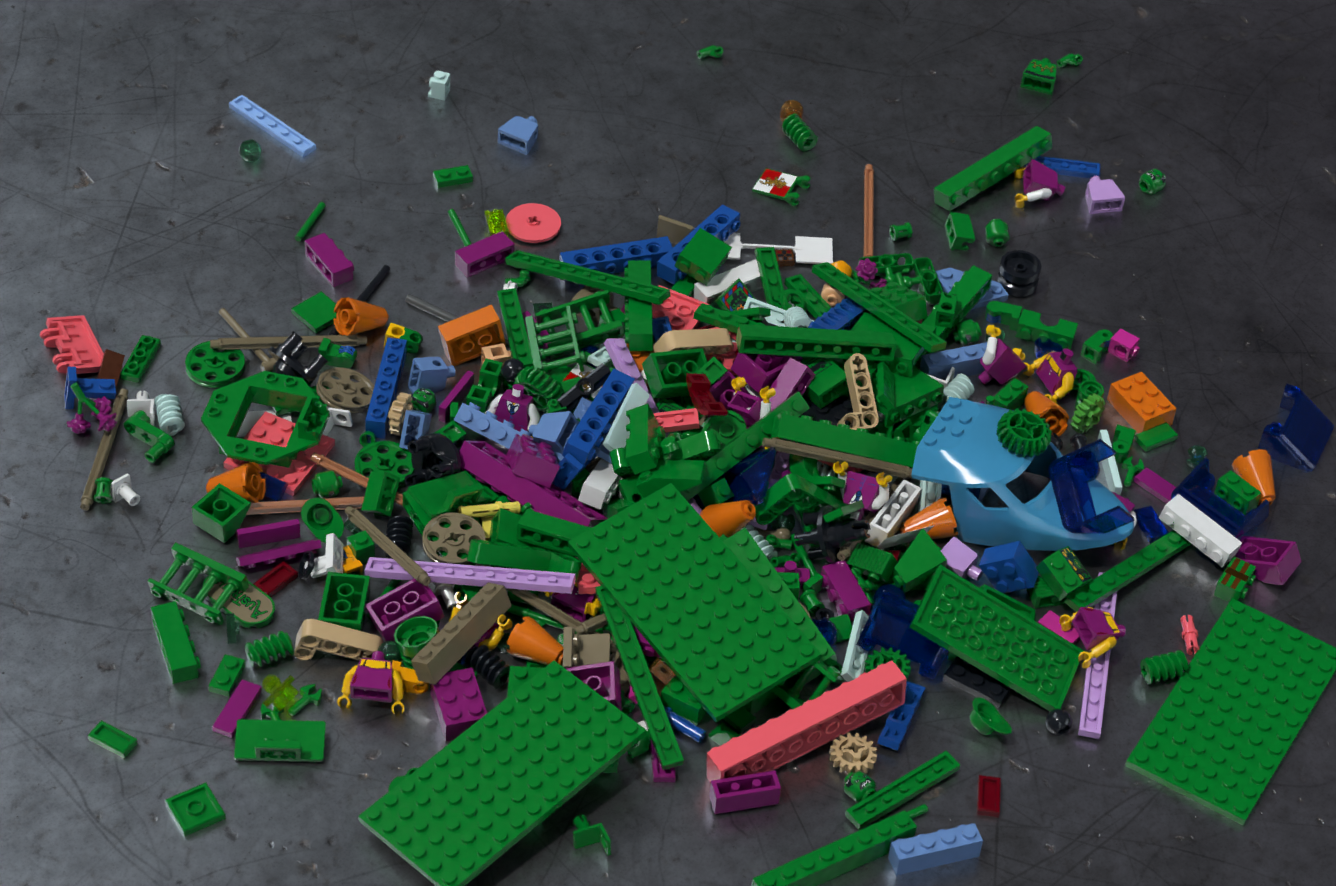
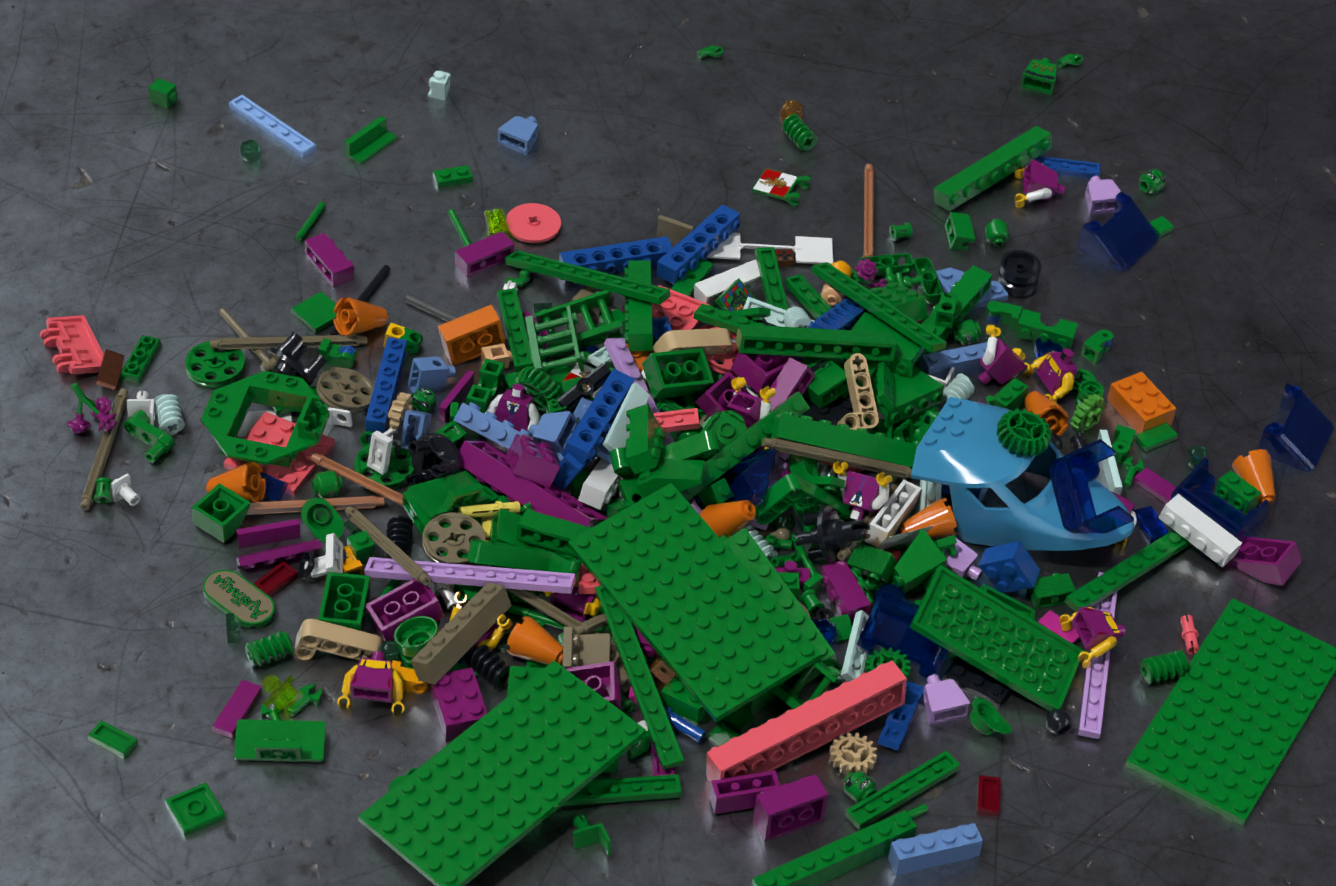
blue bracket [64,367,116,409] -> none
green fence [147,542,249,625] -> none
green brick [151,601,201,684] -> none
green plate [208,654,245,697] -> none
green hinge [361,471,400,517] -> none
black piece [501,358,525,383] -> none
green bar [660,433,684,454] -> none
green brick [675,228,732,286] -> none
dark red slope [686,373,728,416] -> none
green plate [696,357,728,385] -> none
green gear [778,289,806,311] -> none
green tile [823,500,864,523] -> none
green slope [1036,546,1093,601] -> none
dark pink brick [1108,328,1140,362] -> none
green brick [1214,556,1256,602] -> none
none -> green brick [148,78,178,108]
none -> green panel [344,116,397,164]
none -> white piece [367,426,402,475]
none -> green plate [562,774,682,806]
none -> magenta brick [753,774,828,842]
none -> lavender torso [922,674,970,725]
none -> green tile [934,535,957,557]
none -> clear blue windscreen [1077,191,1159,272]
none -> green tile [1148,216,1174,237]

